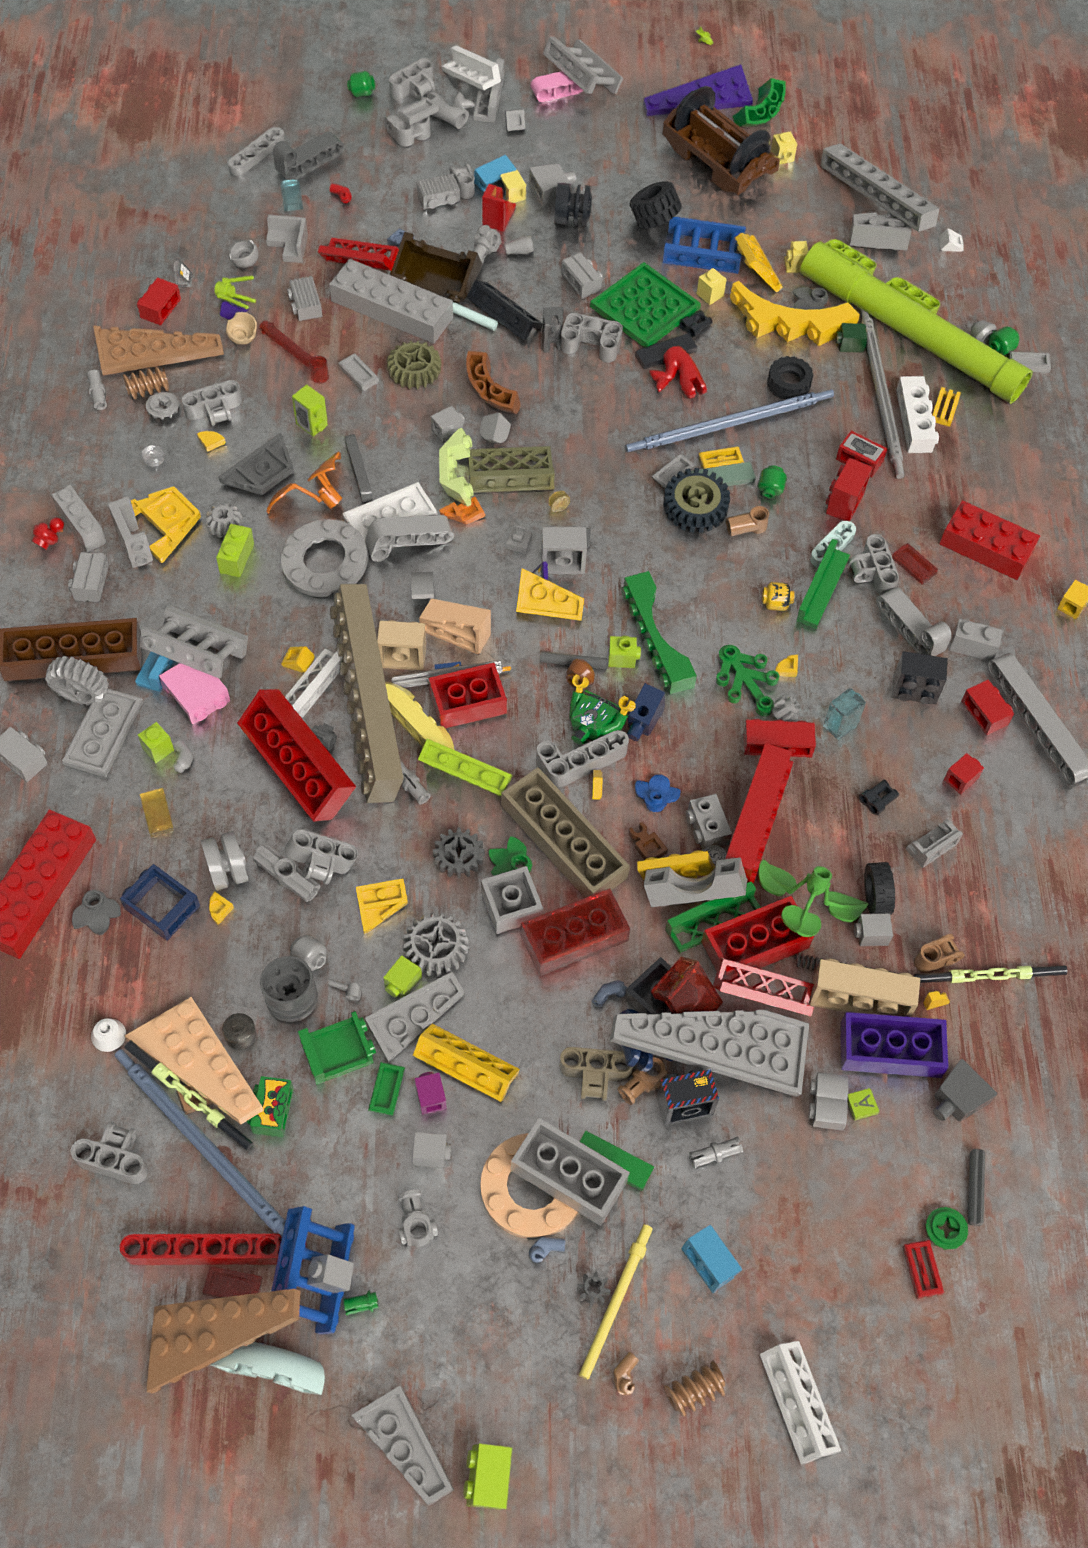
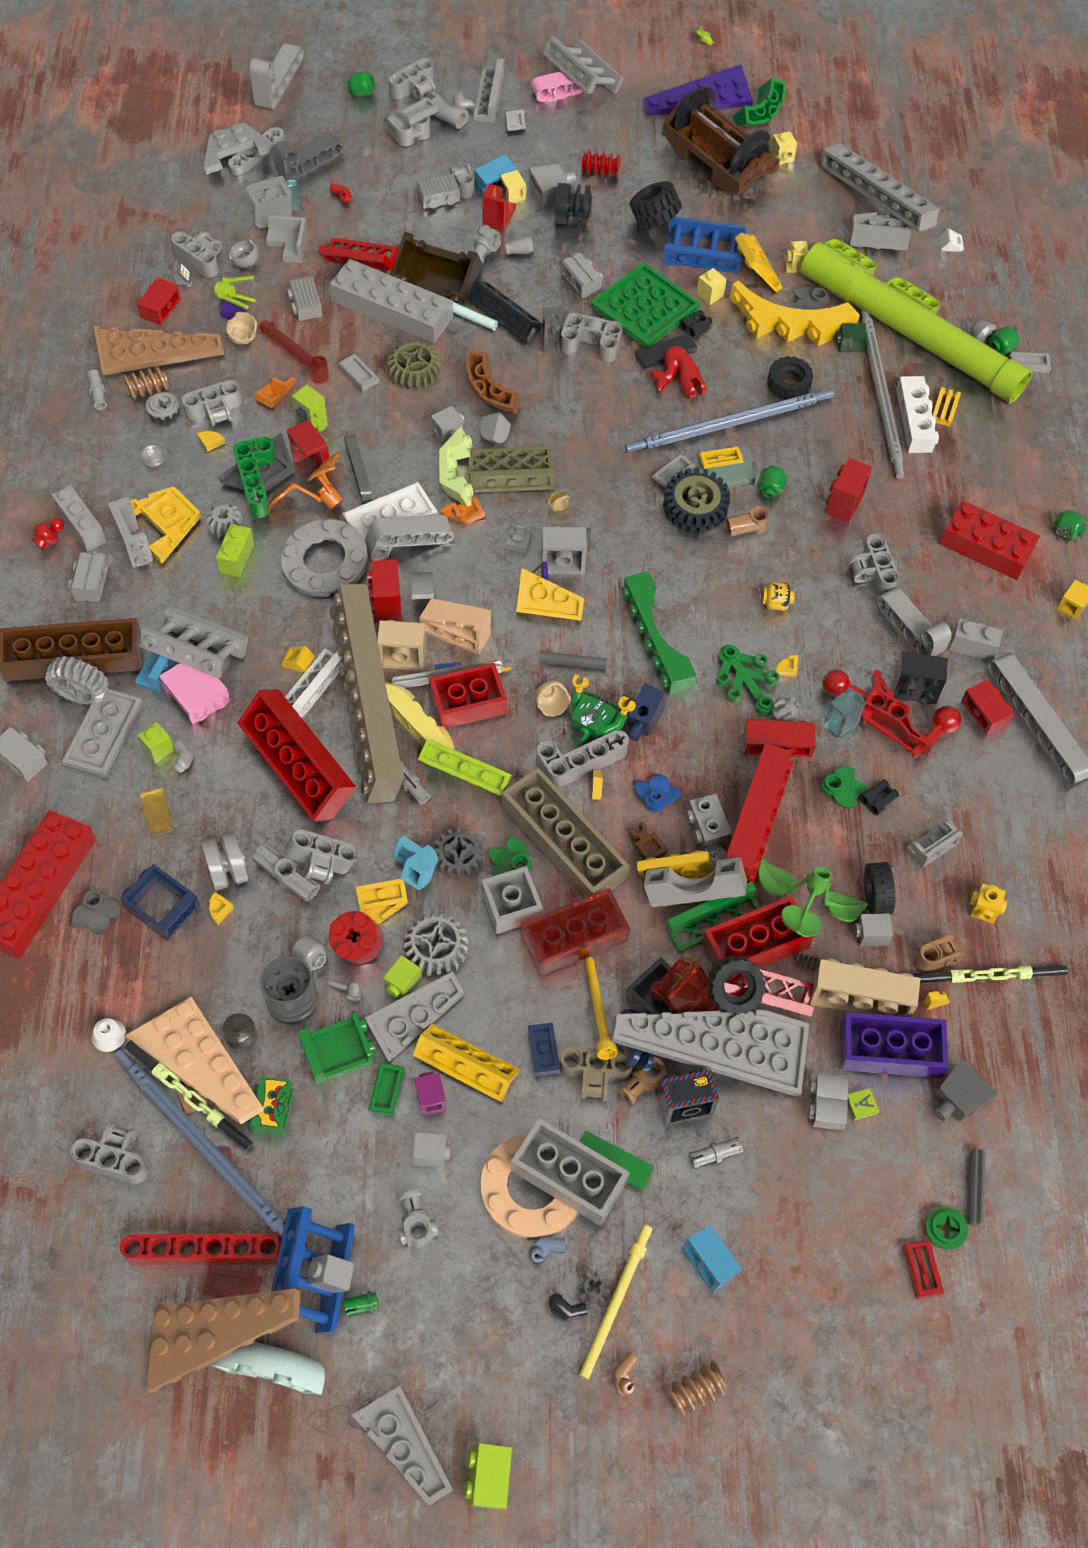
dark grey gear [311,723,337,750] -> none
sand blue tile [387,228,414,247] -> none
white fence [442,45,501,90] -> none
dark orange cone [566,659,595,687] -> none
sand blue arm [591,980,627,1008] -> none
lime brick [608,636,641,668] -> none
white fence [760,1341,841,1465] -> none
green fence [796,539,850,629] -> none
light aqua beam [810,521,856,568] -> none
brick [836,430,887,478] -> none
clear red tile [892,543,938,585] -> none
red brick [944,753,984,795] -> none
none -> light grey piece [171,231,222,277]
none -> light grey wing [204,123,274,174]
none -> green beam [233,437,275,518]
none -> light grey bracket [247,175,292,229]
none -> light grey beam [250,43,303,110]
none -> orange slope [255,377,296,409]
none -> red panel [286,420,330,467]
none -> red brick [329,911,384,964]
none -> red brick [367,559,402,623]
none -> medium azure brick [393,836,438,891]
none -> dark blue plate [528,1022,560,1076]
none -> tan hair [535,680,571,717]
none -> black arm [549,1293,588,1321]
none -> red piece [581,149,621,179]
none -> yellow piece [584,957,618,1060]
none -> black tyre [706,956,766,1015]
none -> green plate [821,767,868,808]
none -> red piece [822,669,961,758]
none -> yellow brick [970,883,1007,924]
none -> green head [1053,510,1087,541]

